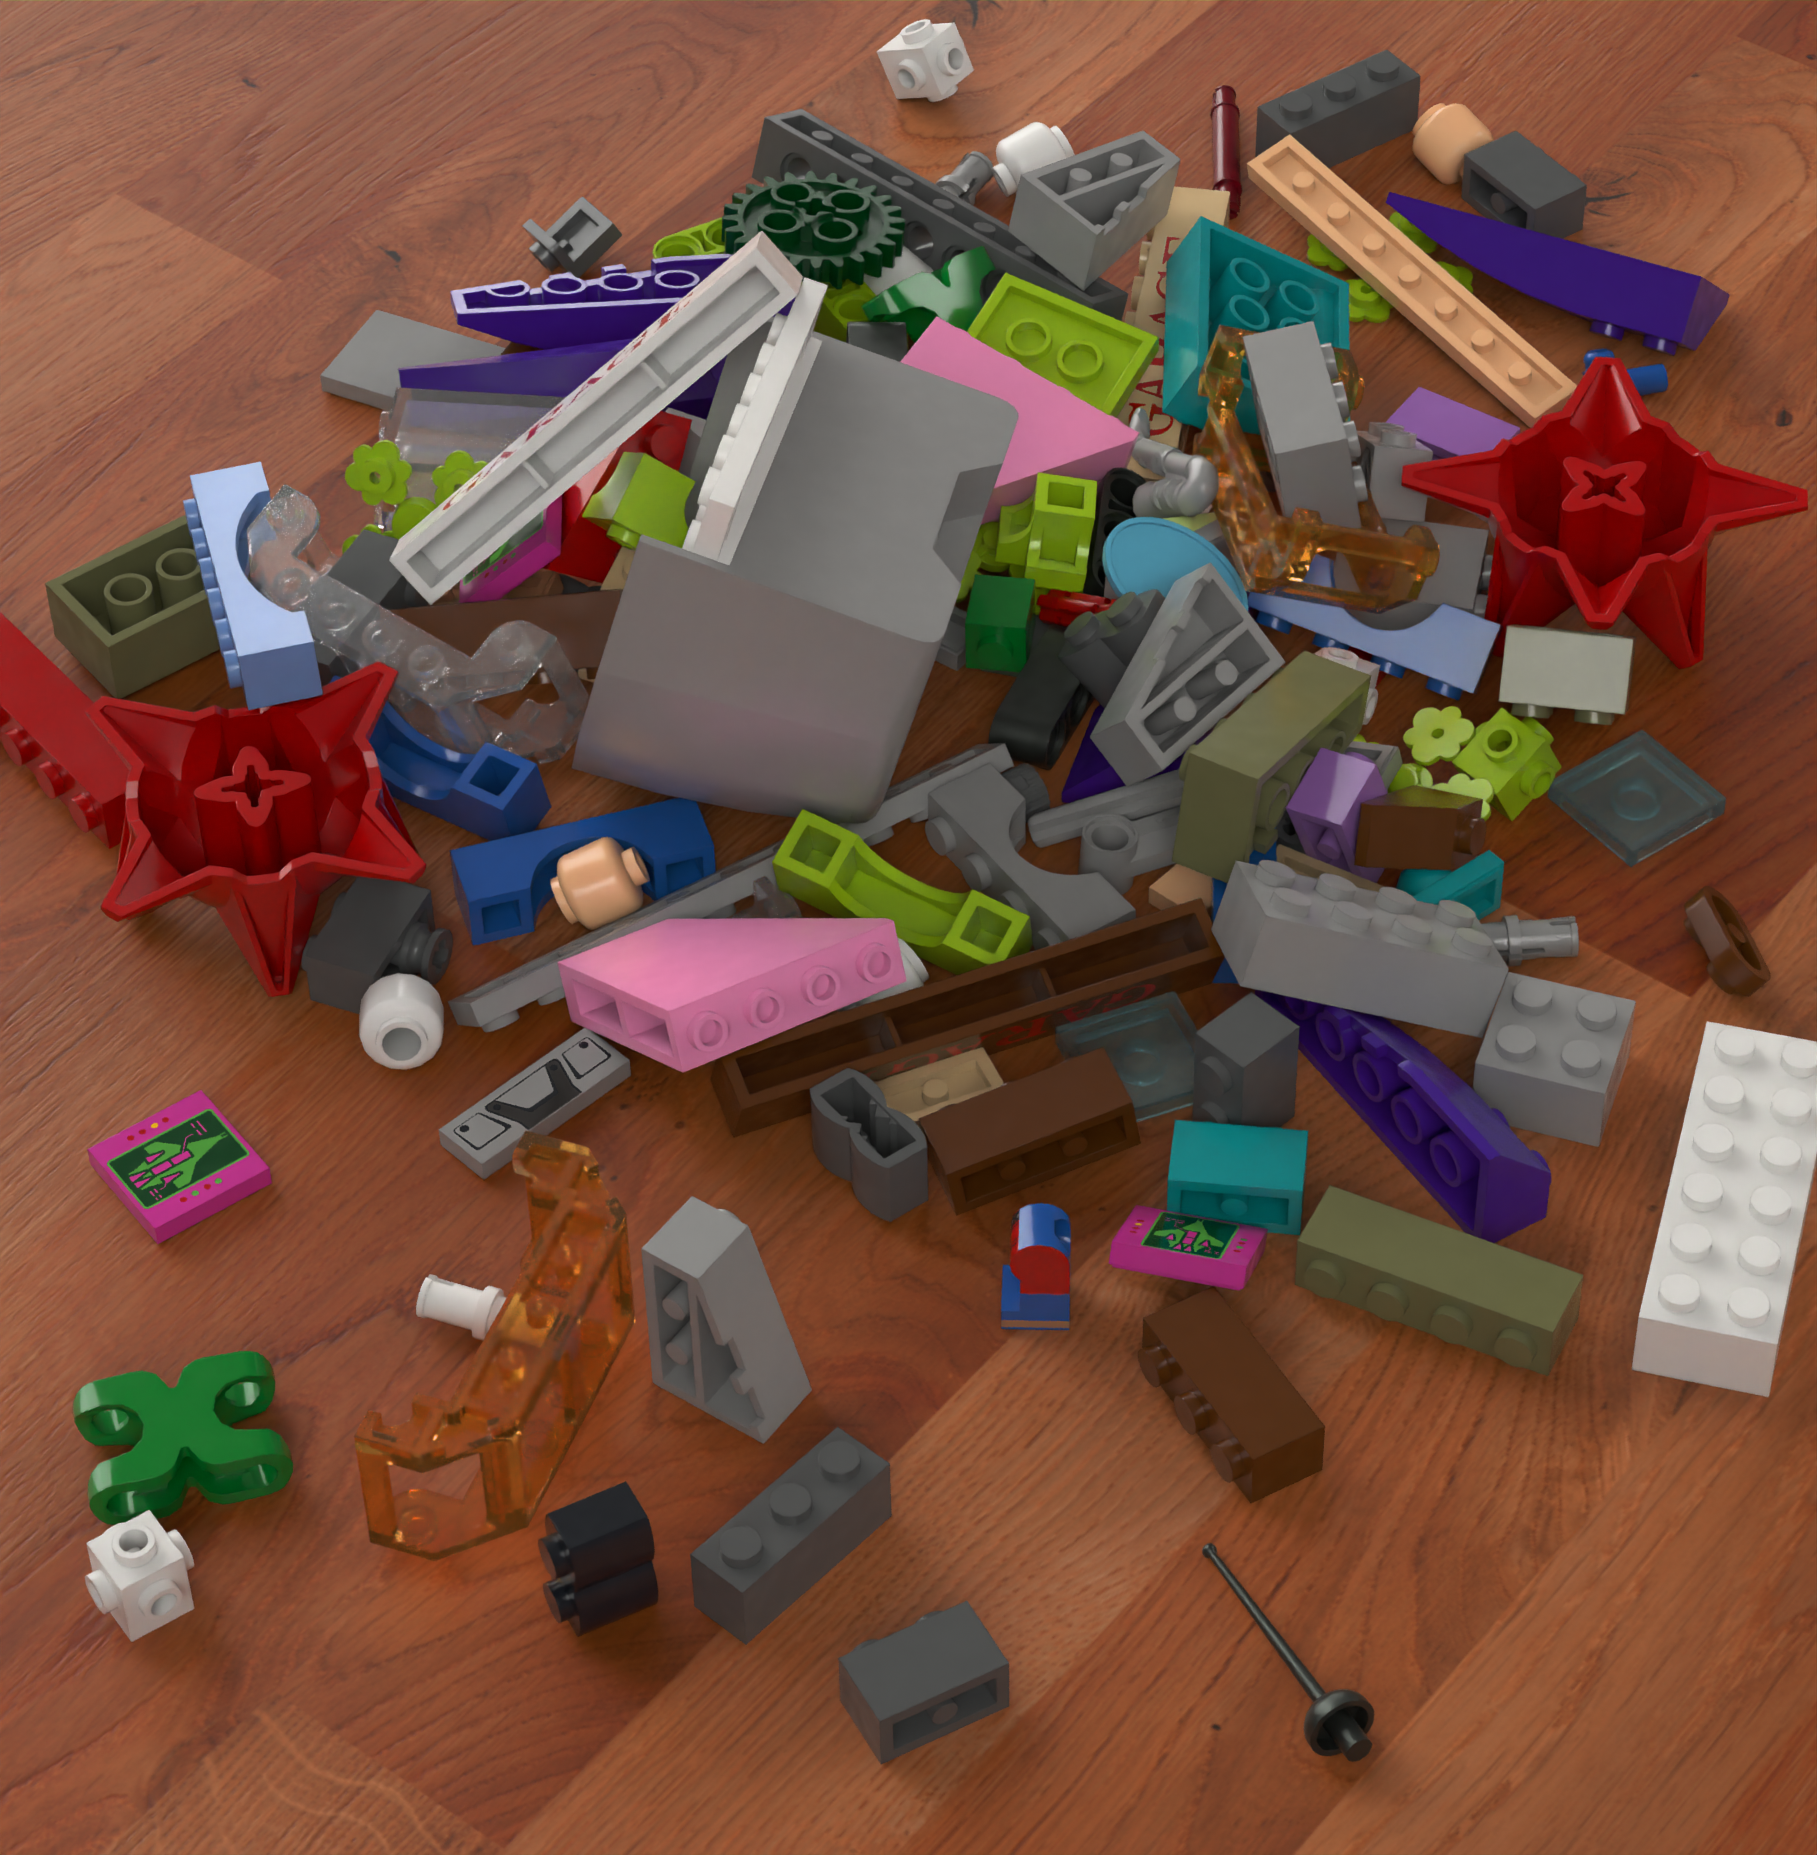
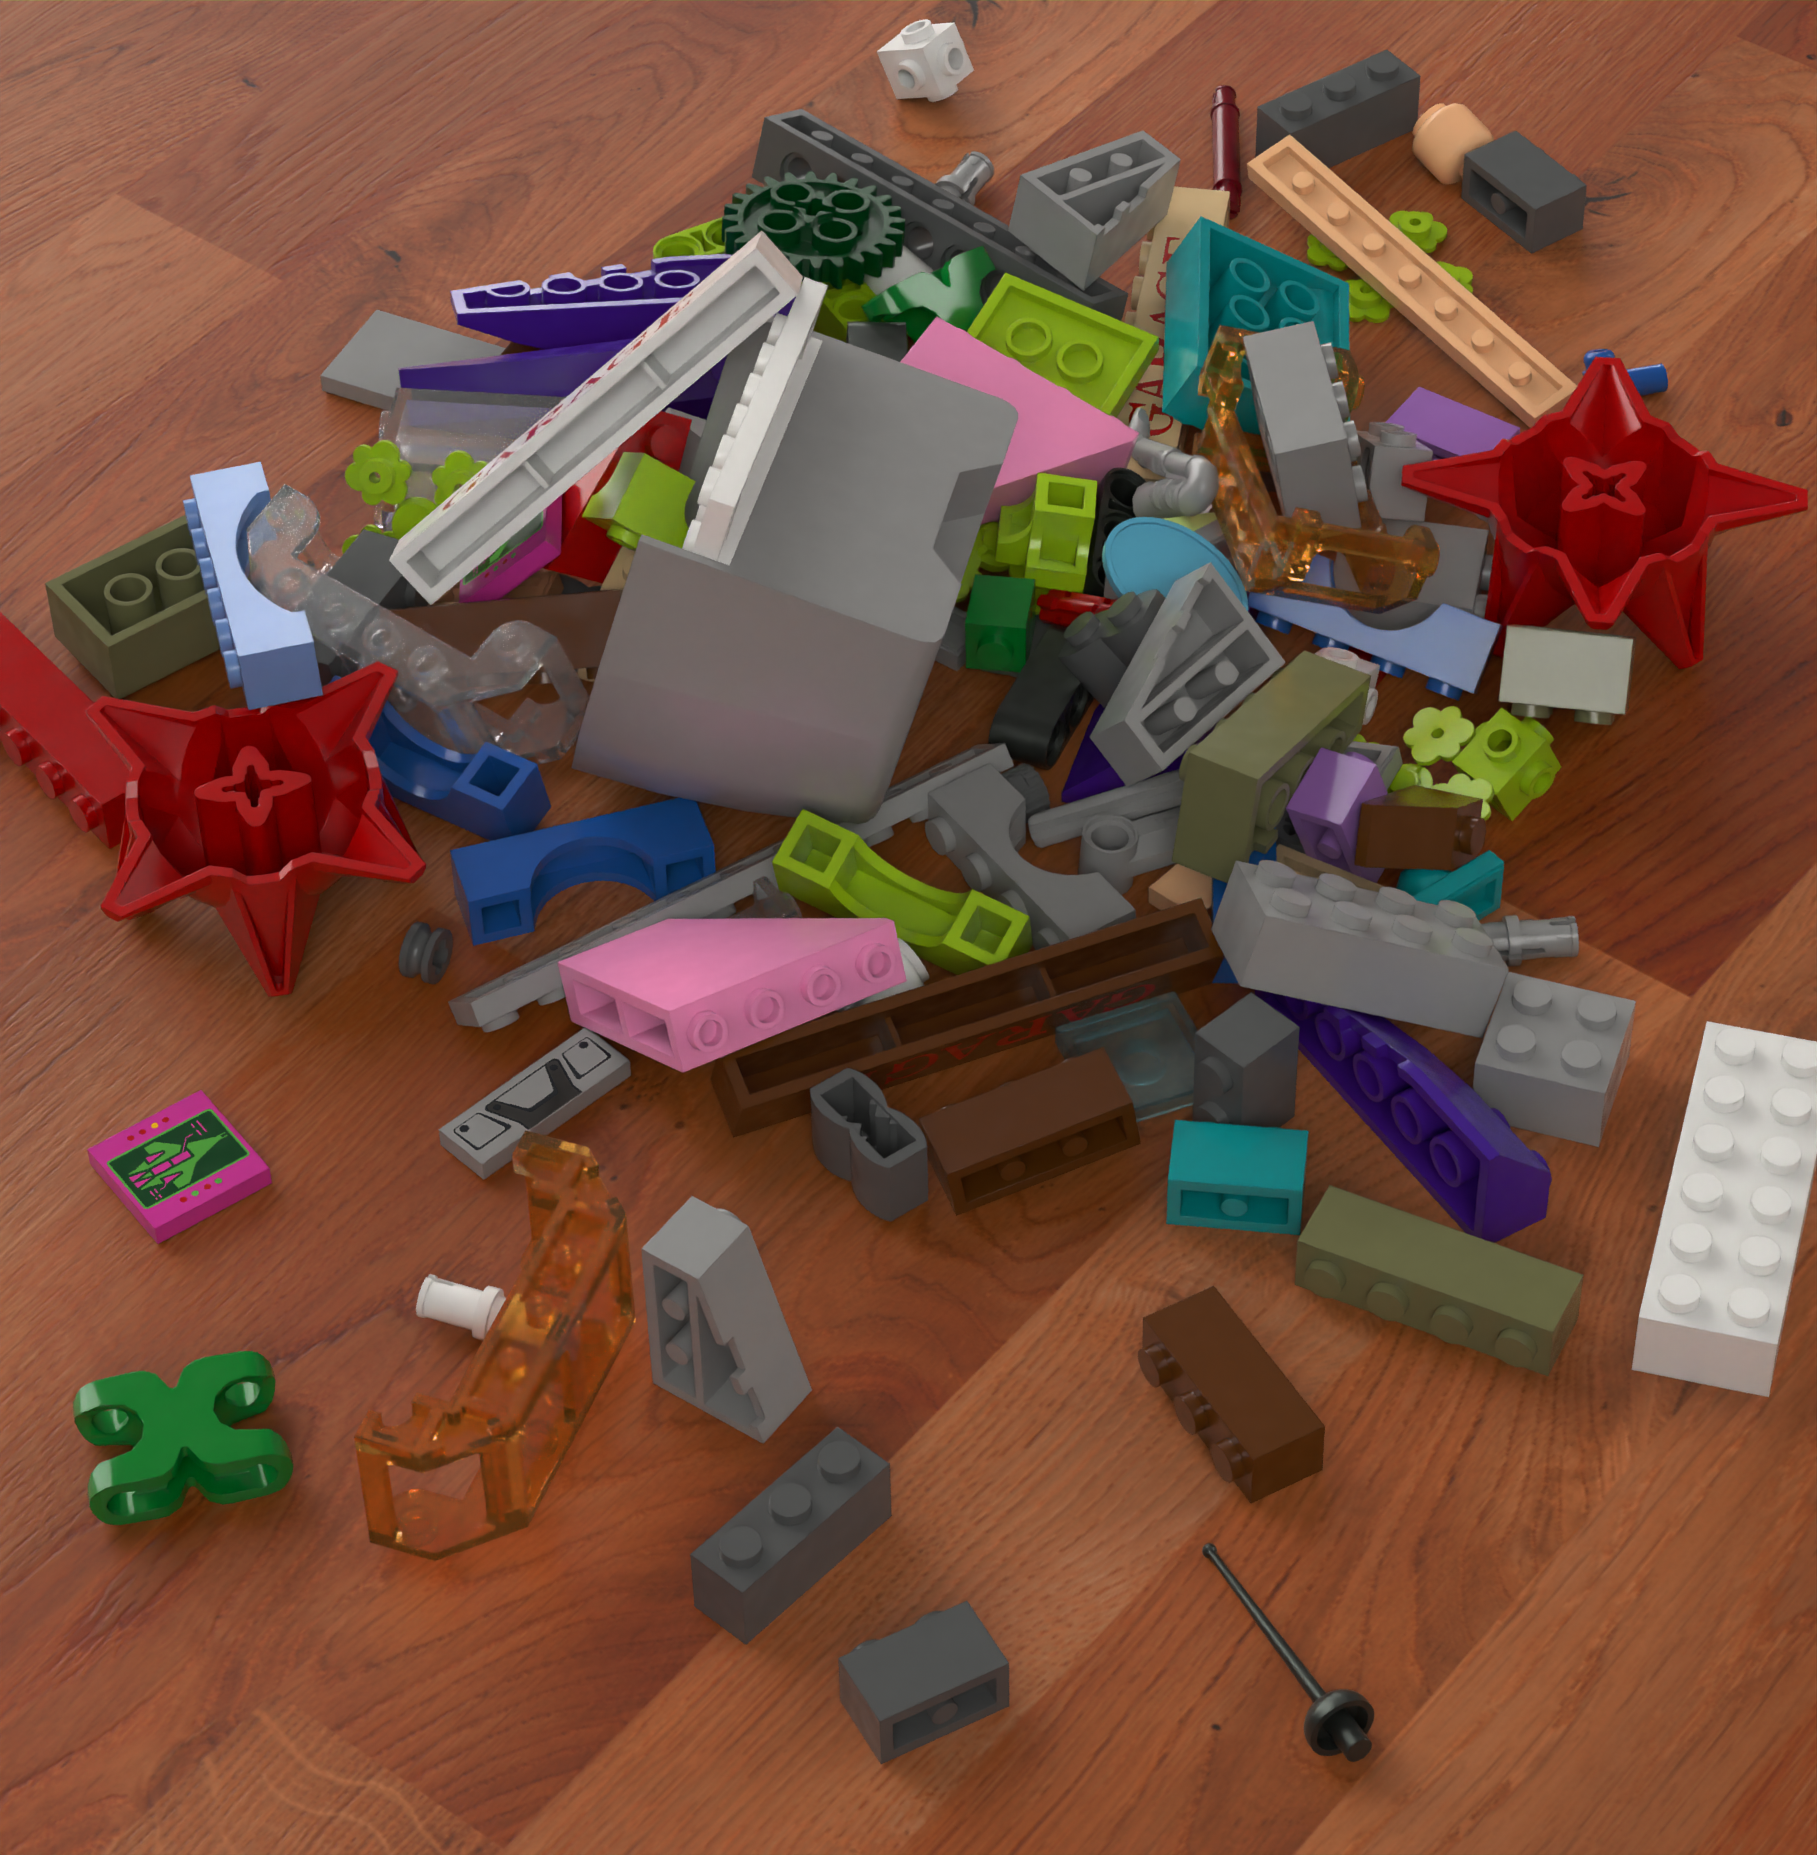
white brick [85,1510,194,1642] -> none
dark grey brick [302,877,435,1014] -> none
white head [359,973,444,1070] -> none
dark grey bracket [522,196,622,278] -> none
black brick [538,1481,658,1637] -> none
light nougat head [550,837,650,930] -> none
tan plate [875,1047,1004,1129] -> none
white head [991,122,1075,197] -> none
leg [1001,1203,1071,1330] -> none
dark pink tile [1109,1205,1268,1291] -> none
dark purple wedge [1386,192,1730,356] -> none
clear light blue tile [1548,730,1726,867] -> none
reddish brown plate [1684,886,1771,997] -> none

